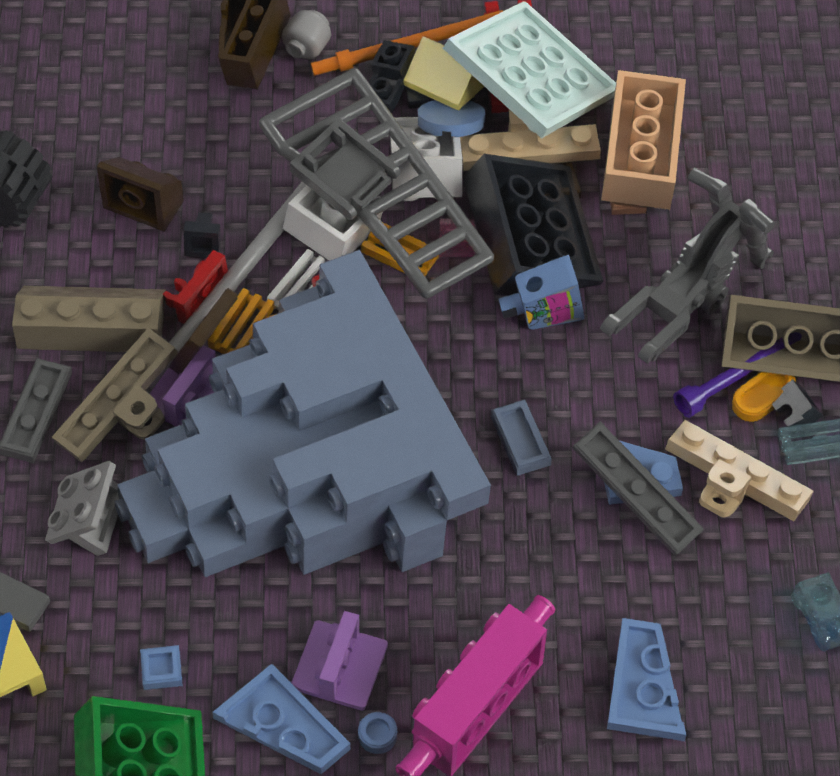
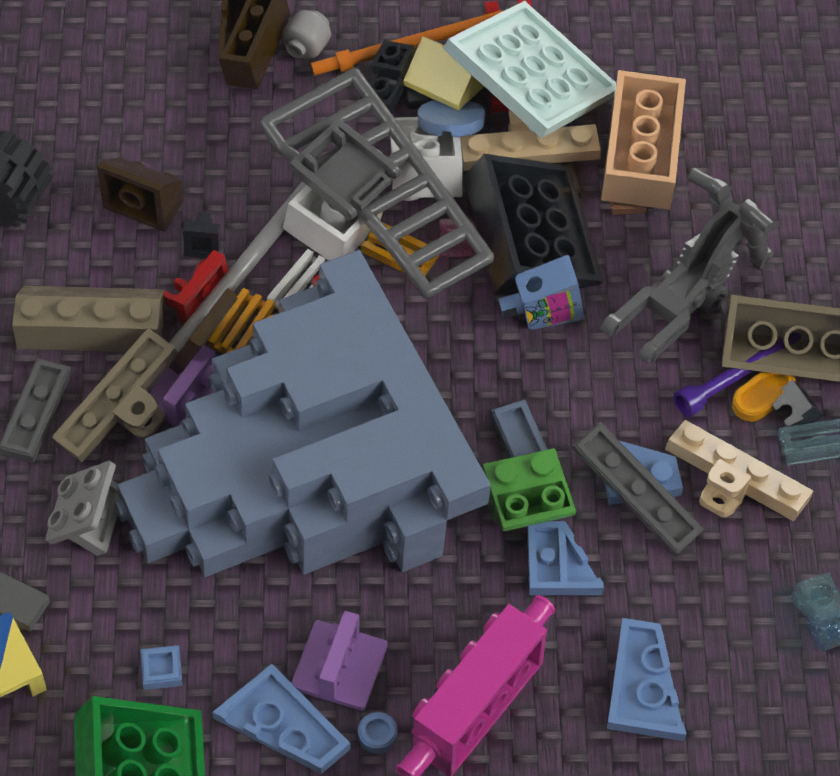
none -> bright green slope [483,448,576,531]
none -> medium blue wing [527,521,604,595]

